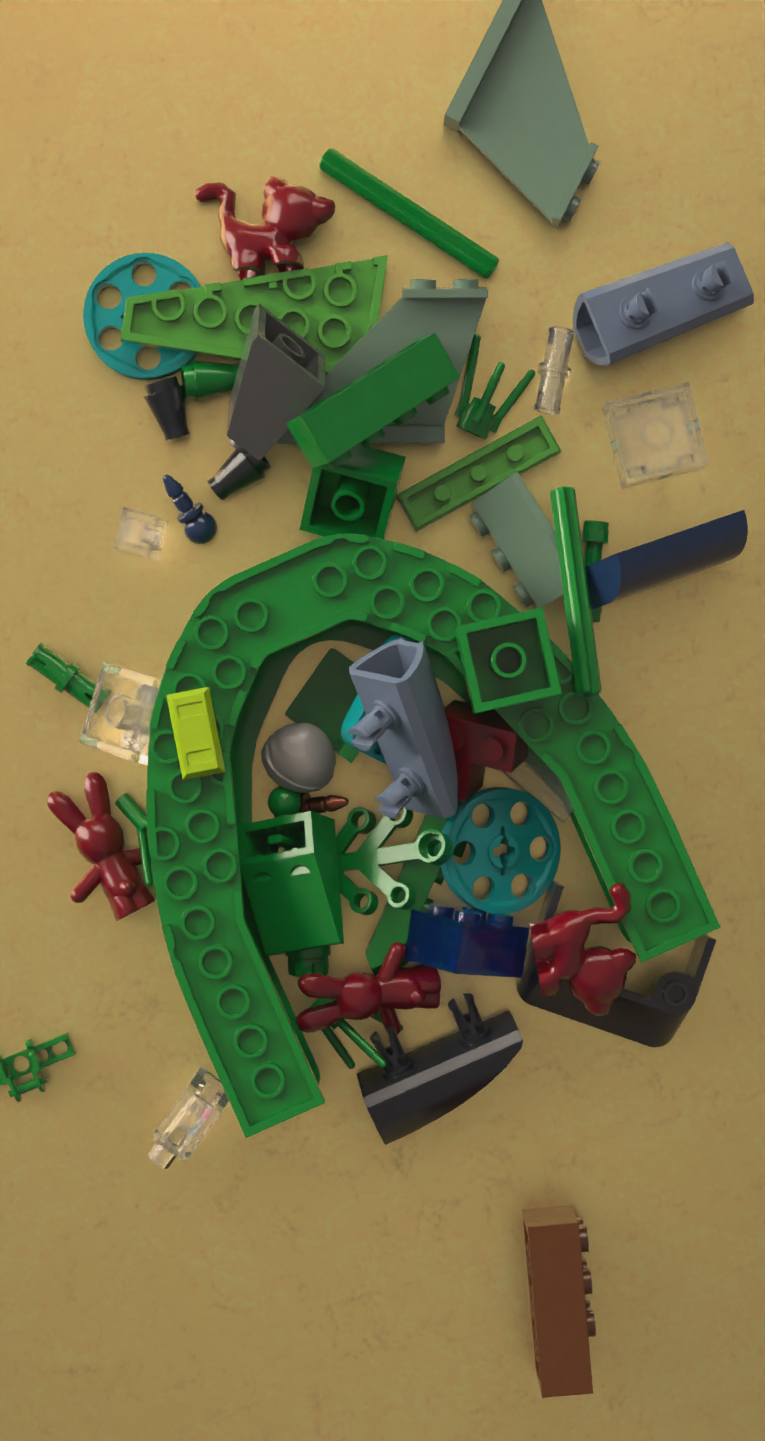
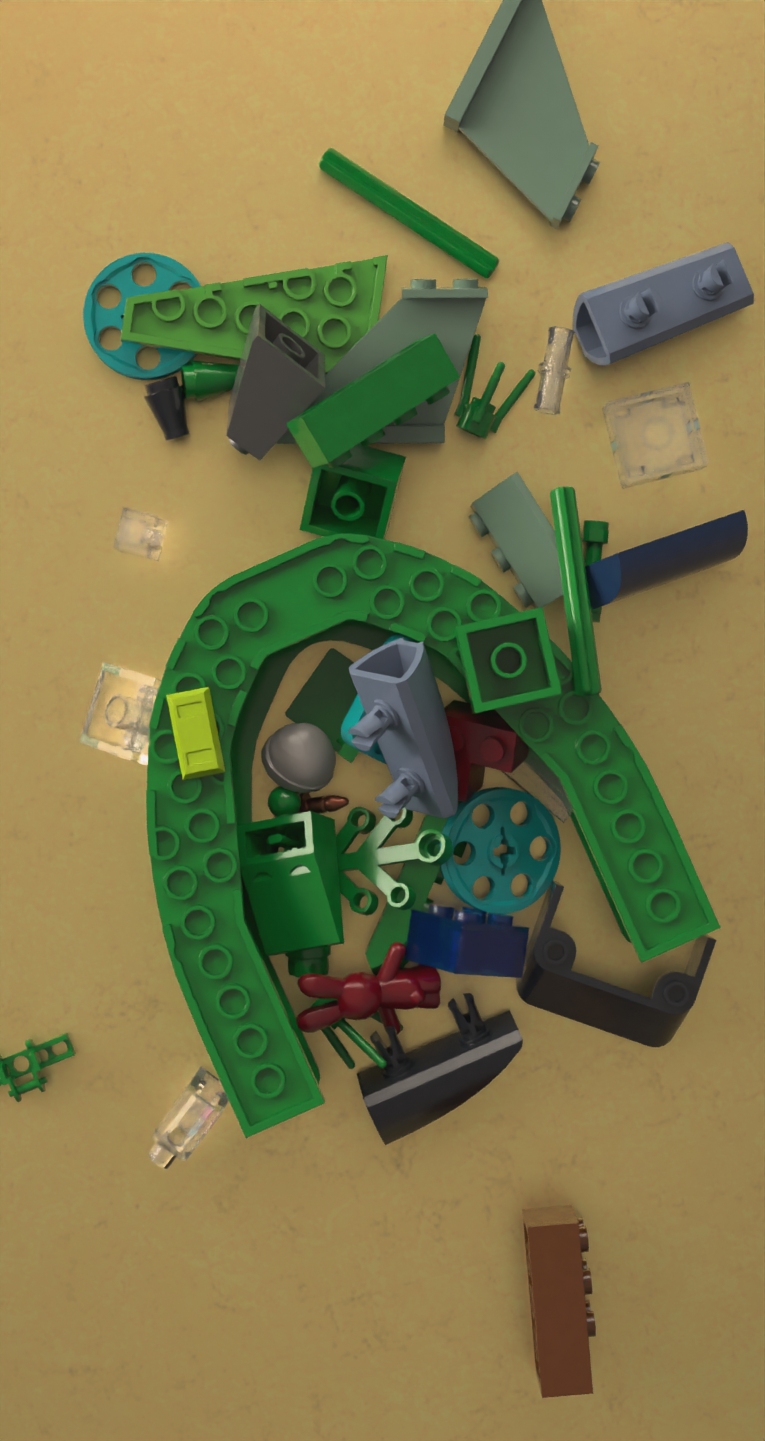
green pin [26,643,109,713] -> none
dark red animal [47,772,155,921] -> none
green plant [115,793,153,887] -> none
dark blue bar [163,474,217,544] -> none
dark red animal [195,176,336,280] -> none
black cone [207,449,271,500] -> none
bright green tile [396,415,562,532] -> none
dark red animal [530,883,636,1016] -> none

